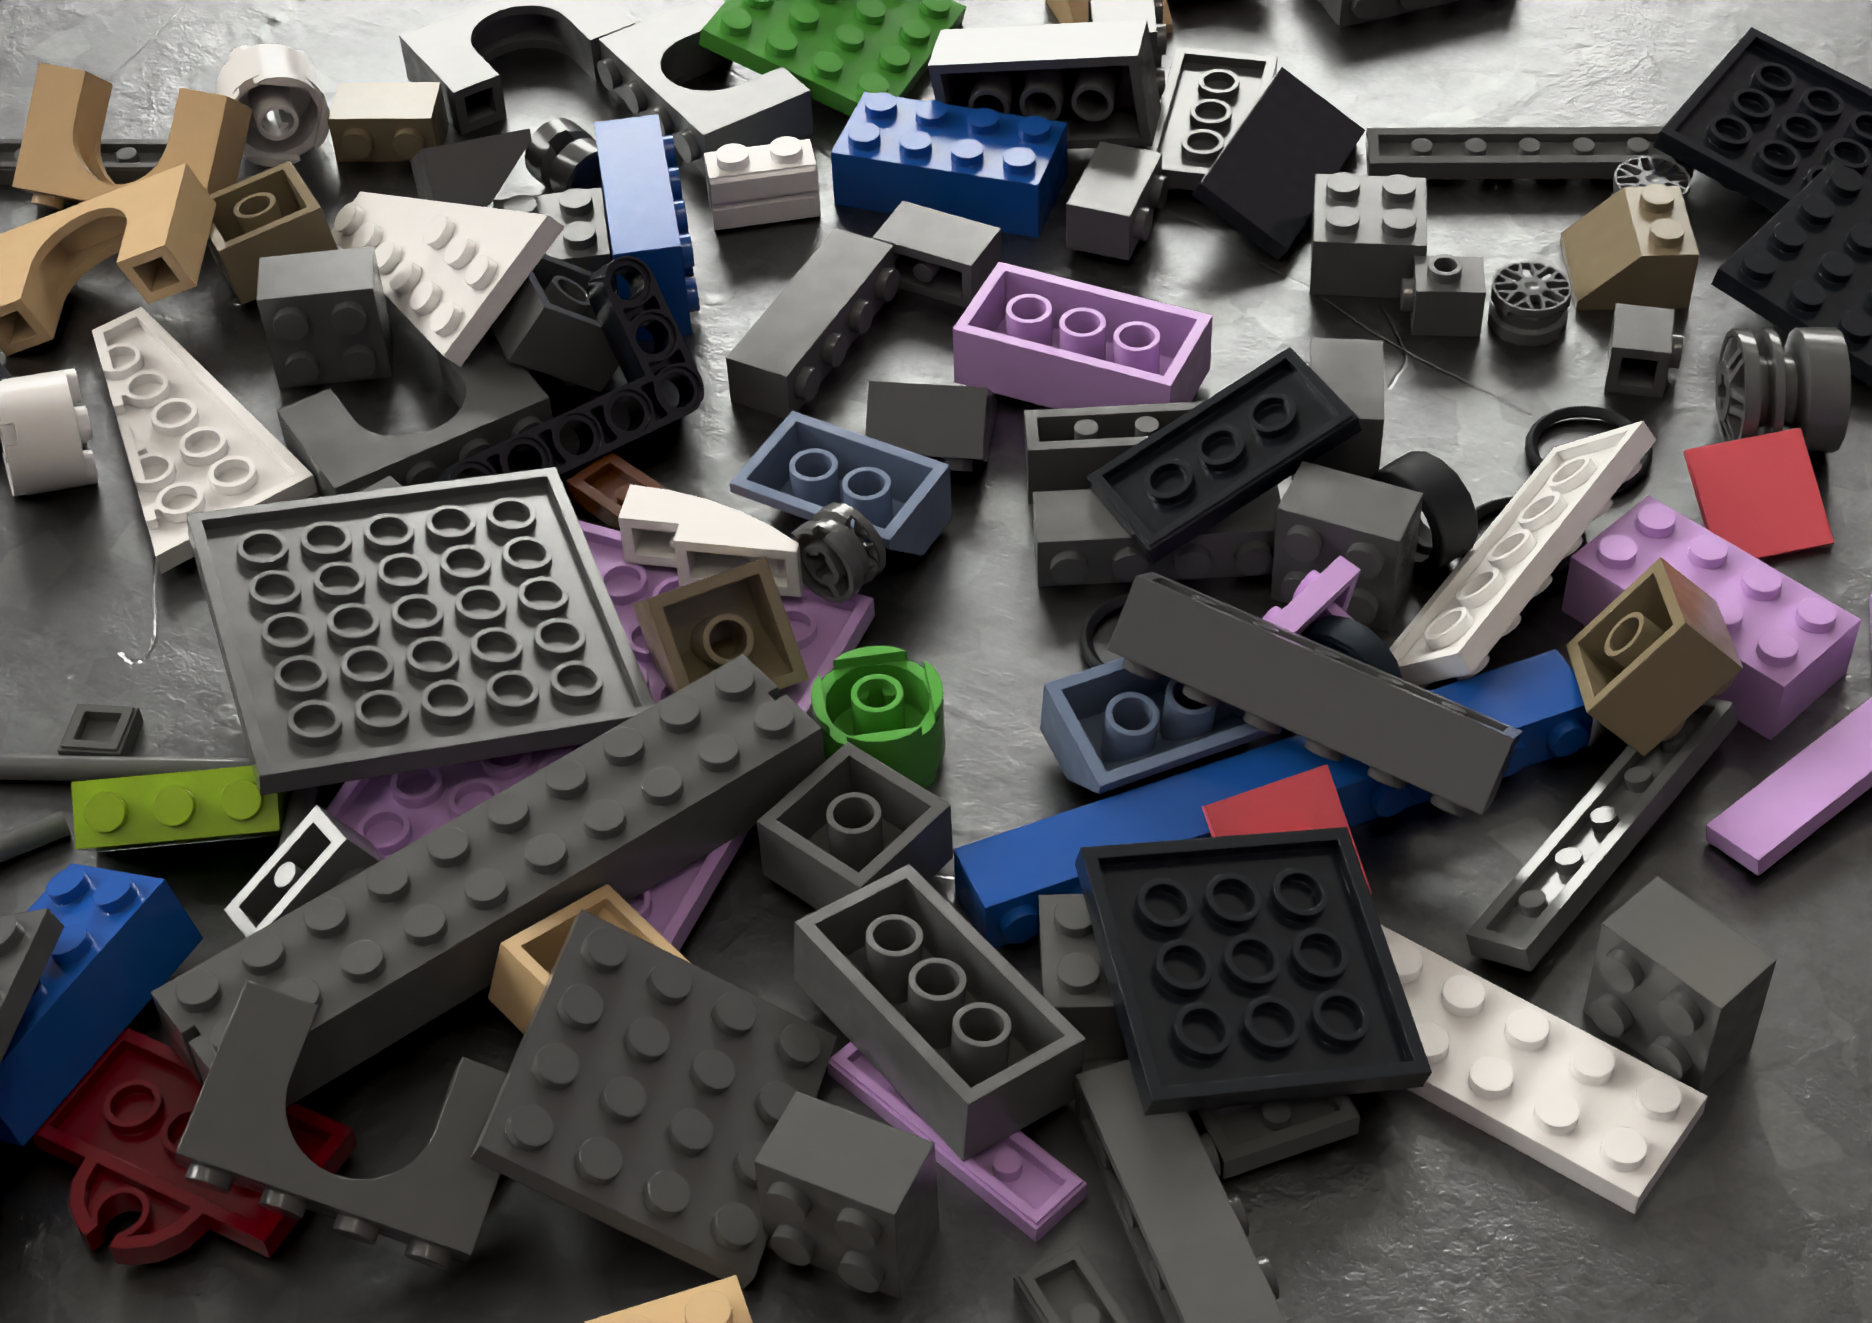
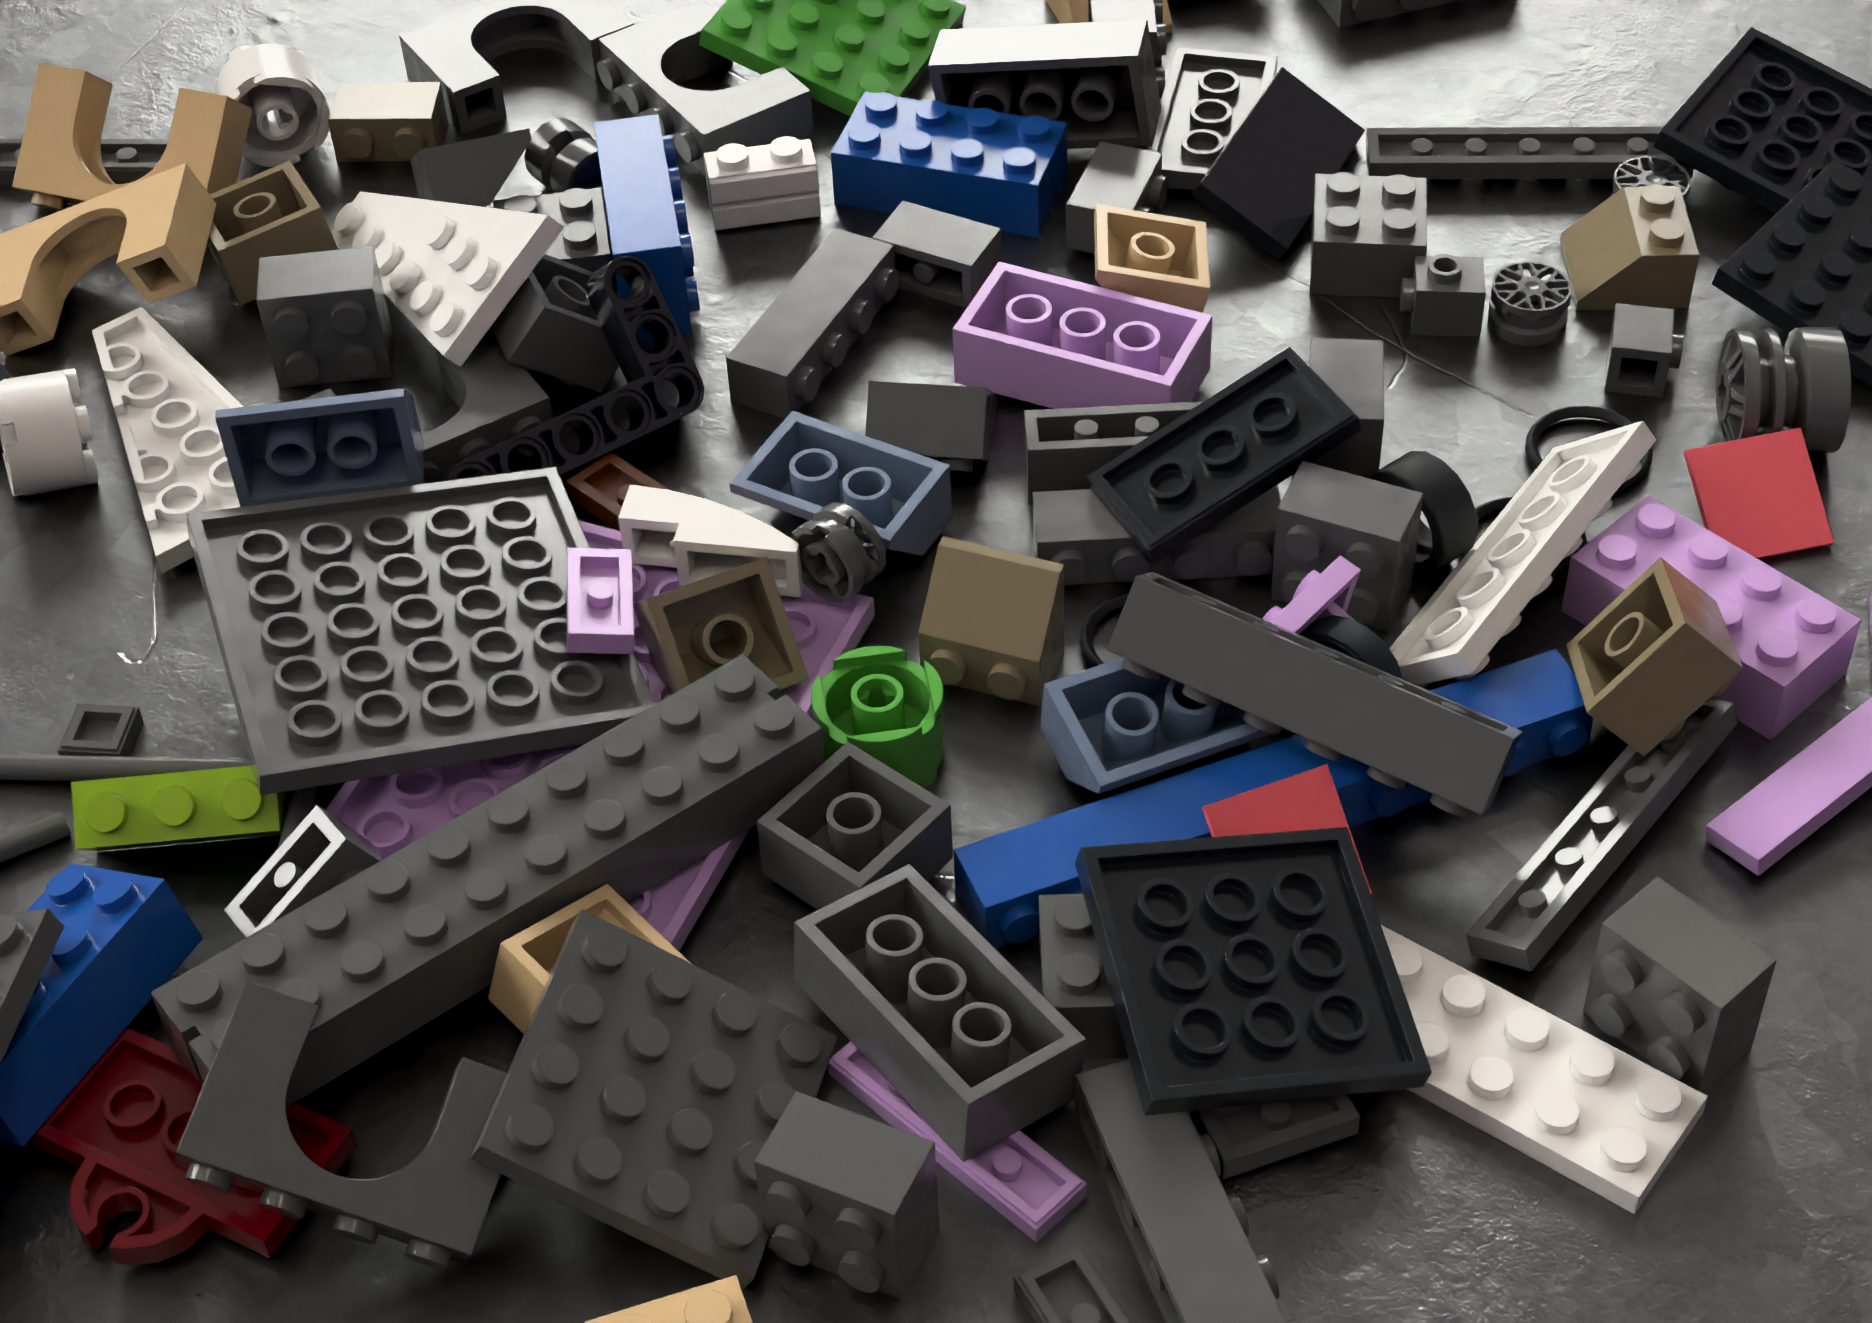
none -> sand blue slope [215,389,424,507]
none -> lavender plate [566,547,634,654]
none -> dark tan slope [918,536,1064,707]
none -> tan slope [1094,204,1210,313]

